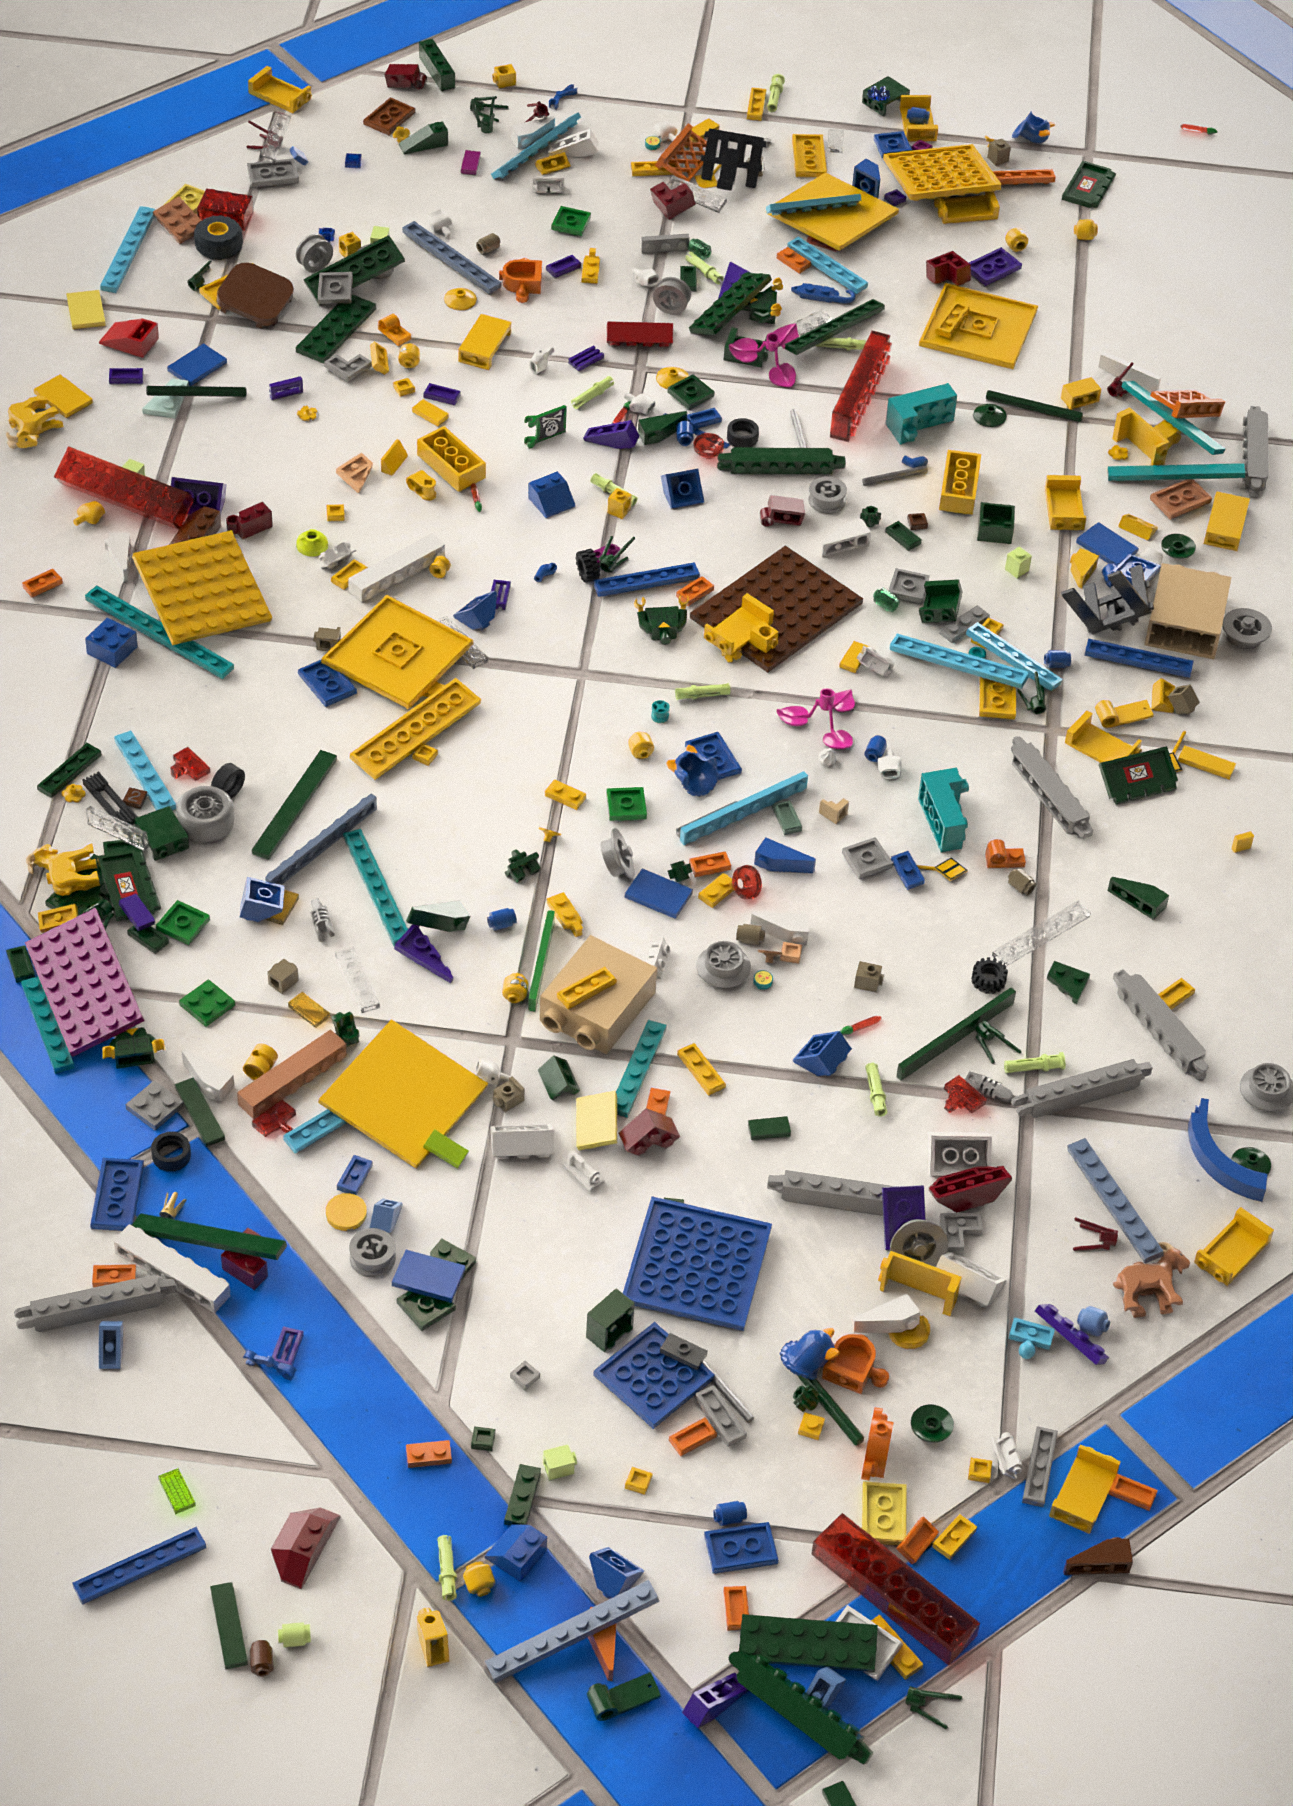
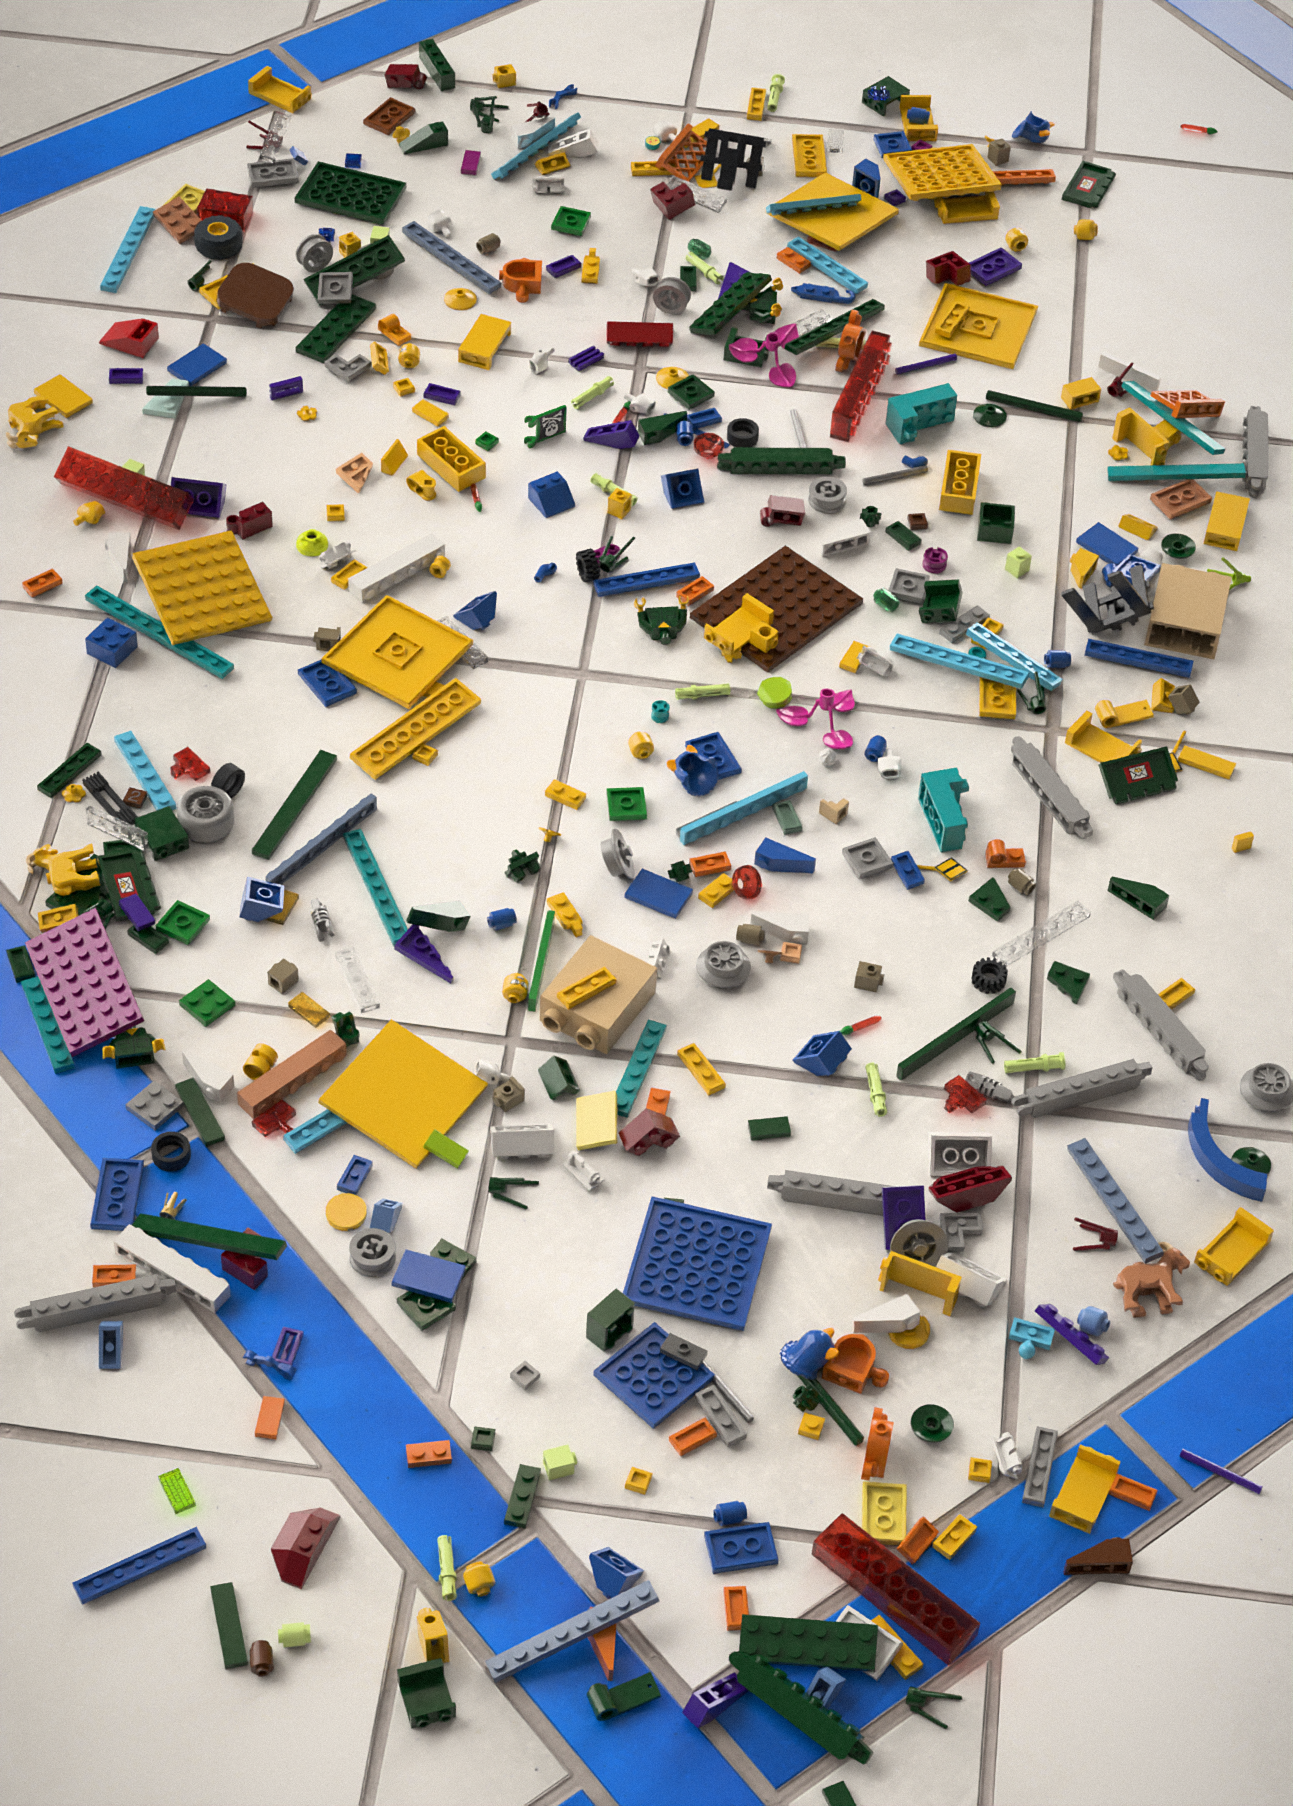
light yellow tile [66,290,106,329] -> none
reddish brown slope [169,506,221,545] -> none
blue slope [485,1525,548,1582] -> none
dark purple tile [491,579,511,610] -> none
light grey plate [641,233,690,253] -> none
tile [753,970,773,990] -> none
yellow panel [1045,475,1086,530] -> none
light grey wheel [1222,608,1272,649] -> none
none -> orange tile [255,1396,285,1439]
none -> dark green plate [294,161,407,225]
none -> dark green panel [397,1658,456,1729]
none -> green tile [475,431,499,451]
none -> dark green plant [488,1177,539,1210]
none -> lime hat [757,677,792,709]
none -> orange piece [835,309,867,372]
none -> dark purple bar [895,354,957,374]
none -> magenta wheel [922,547,948,574]
none -> dark green wing [968,877,1010,922]
none -> dark purple bar [1179,1449,1263,1494]
none -> lime plant [1207,557,1251,590]

